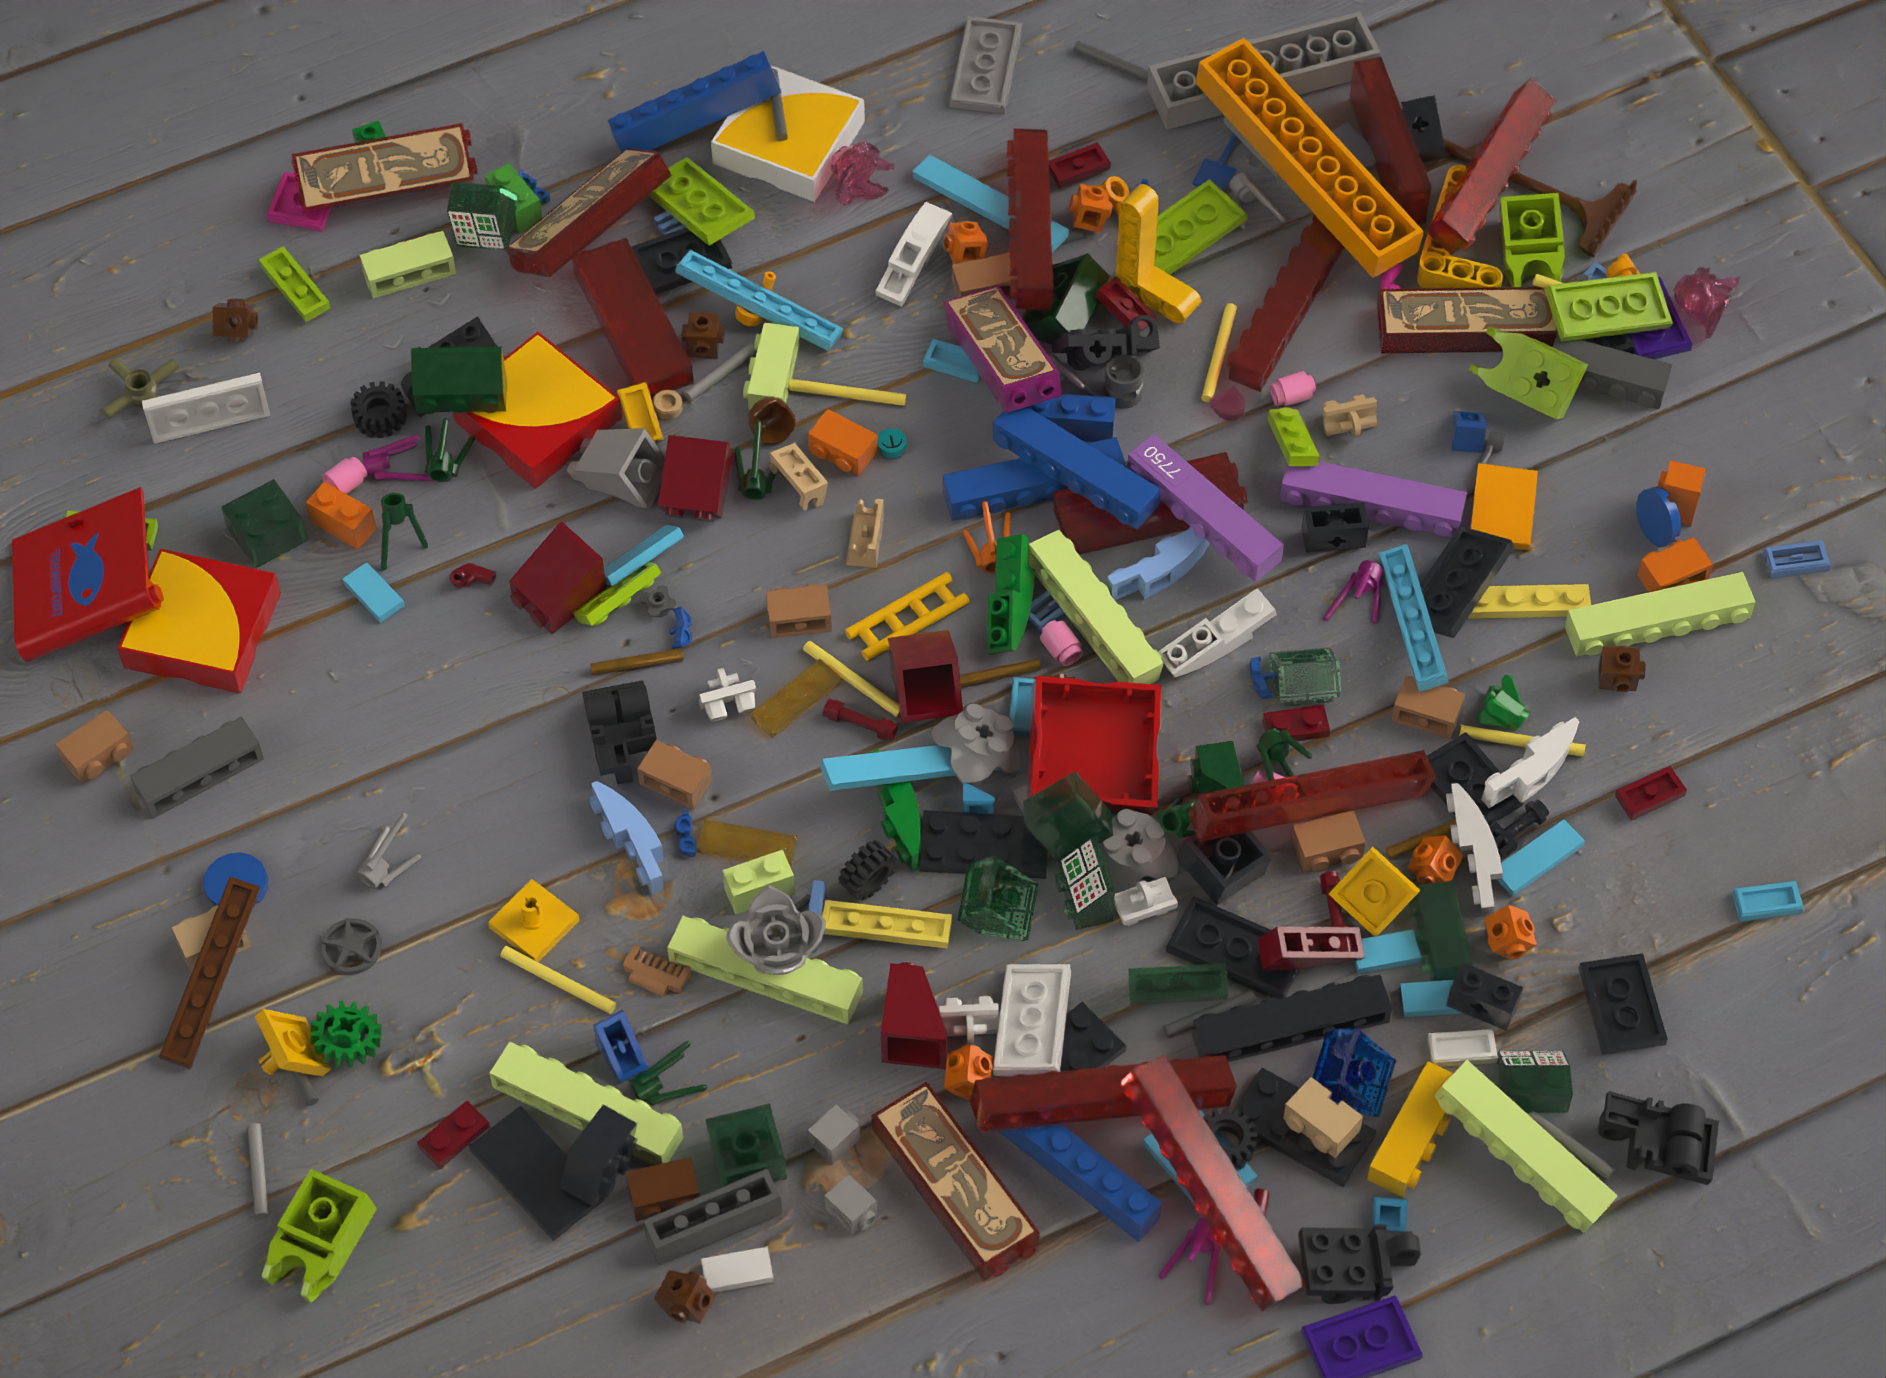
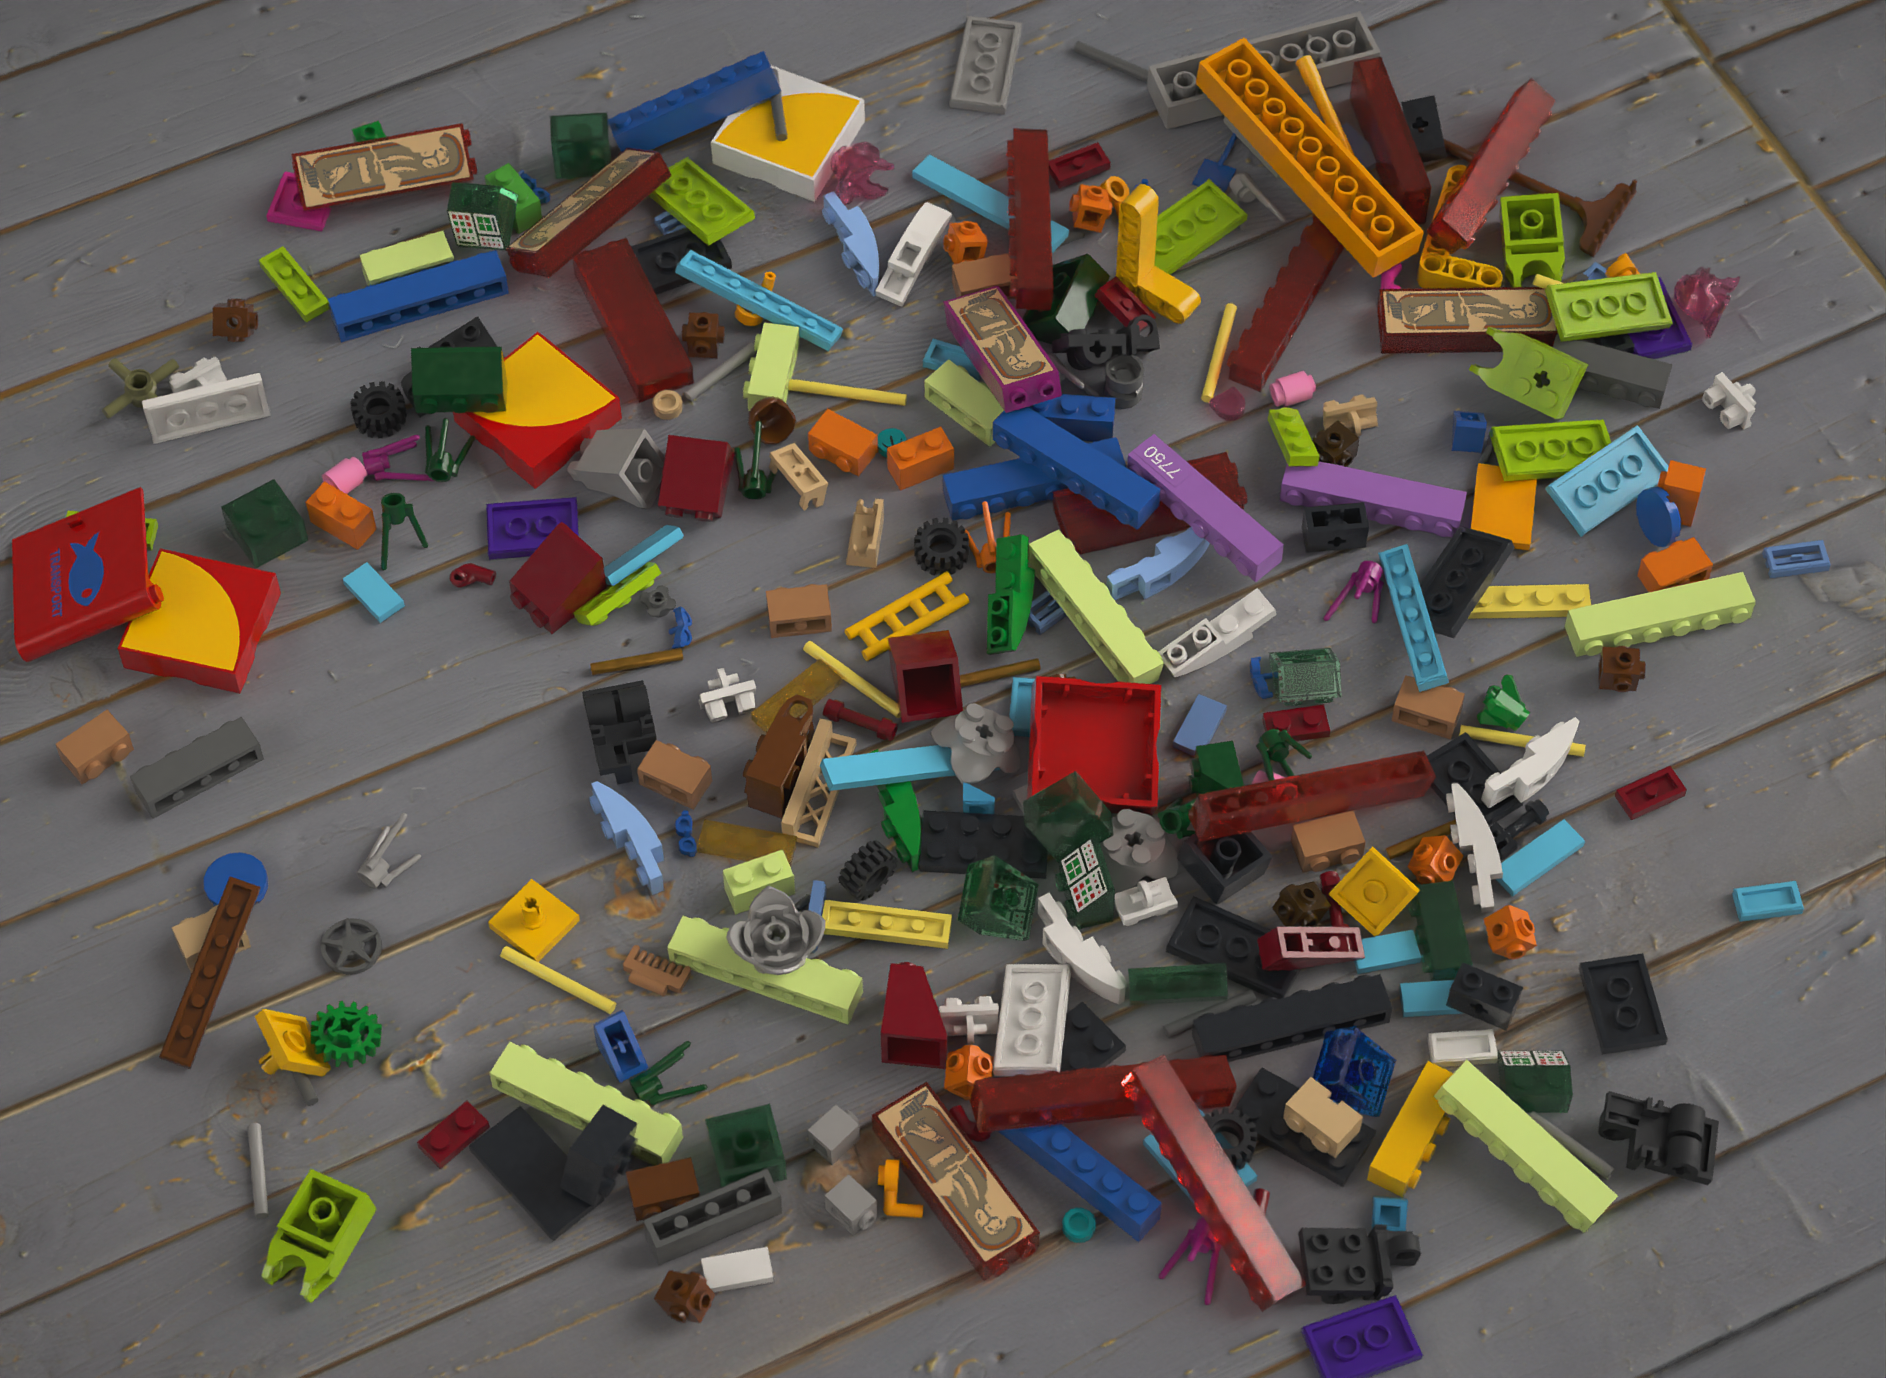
yellow tile [617,382,663,442] -> none
bright pink brick [1040,620,1083,667] -> none
none -> white hips [169,357,227,393]
none -> blue brick [328,250,509,343]
none -> dark purple tile [486,497,579,560]
none -> clear green brick [550,112,612,179]
none -> reddish brown brick [743,694,815,819]
none -> tan fence [781,718,856,848]
none -> light blue slope [822,191,879,297]
none -> light orange plate [878,1159,923,1218]
none -> orange brick [887,426,954,491]
none -> black tyre [914,518,969,576]
none -> yellowish green brick [924,359,1004,447]
none -> dark red arm [947,1105,993,1142]
none -> white slope [1038,893,1127,1004]
none -> teal tile [1062,1207,1096,1243]
none -> medium blue tile [1172,694,1227,757]
none -> dark brown brick [1272,881,1331,927]
none -> yellow piece [1295,55,1360,162]
none -> dark brown brick [1312,421,1360,467]
none -> lime tile [1489,419,1611,481]
none -> medium azure tile [1545,425,1669,537]
none -> white hips [1702,372,1756,430]

